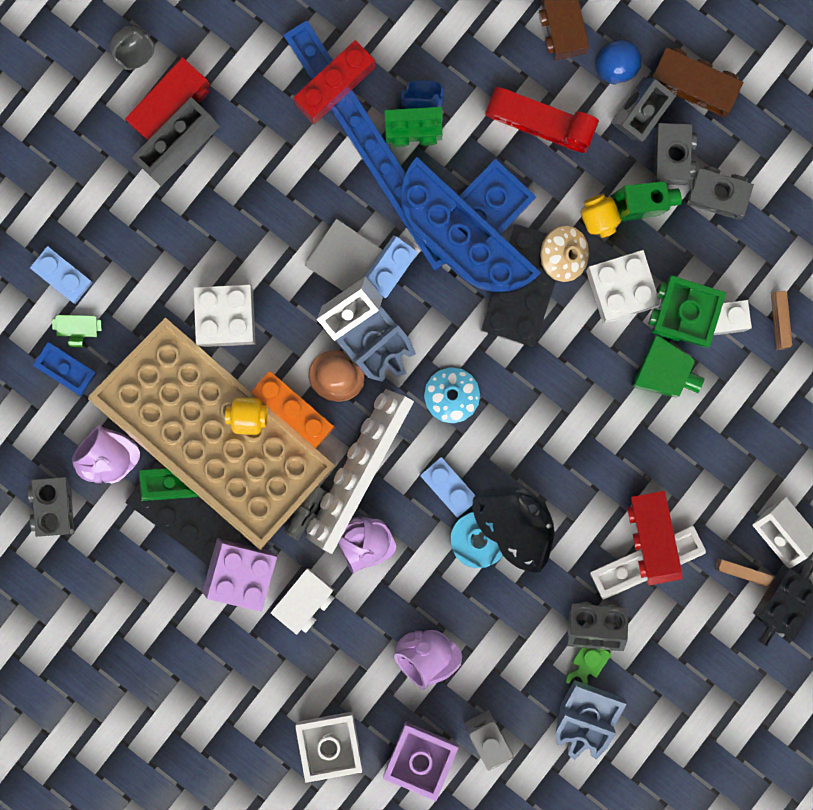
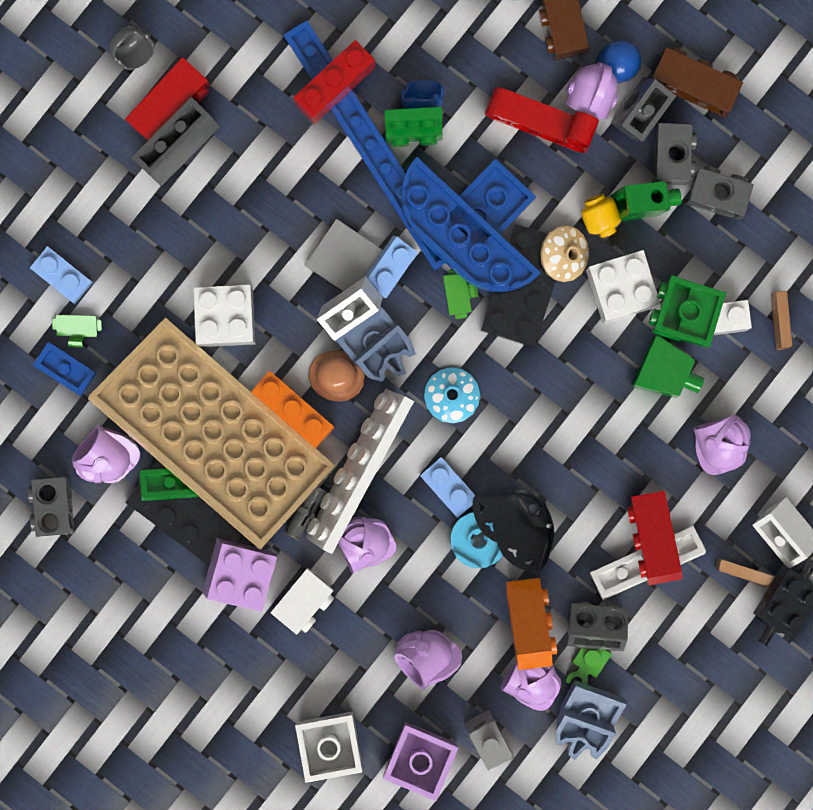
yellow head [225,397,268,435] -> none
none -> bright green piece [443,270,479,319]
none -> lavender helmet [501,661,562,711]
none -> orange brick [506,578,557,670]
none -> lavender helmet [565,62,618,120]
none -> lavender helmet [693,414,751,475]

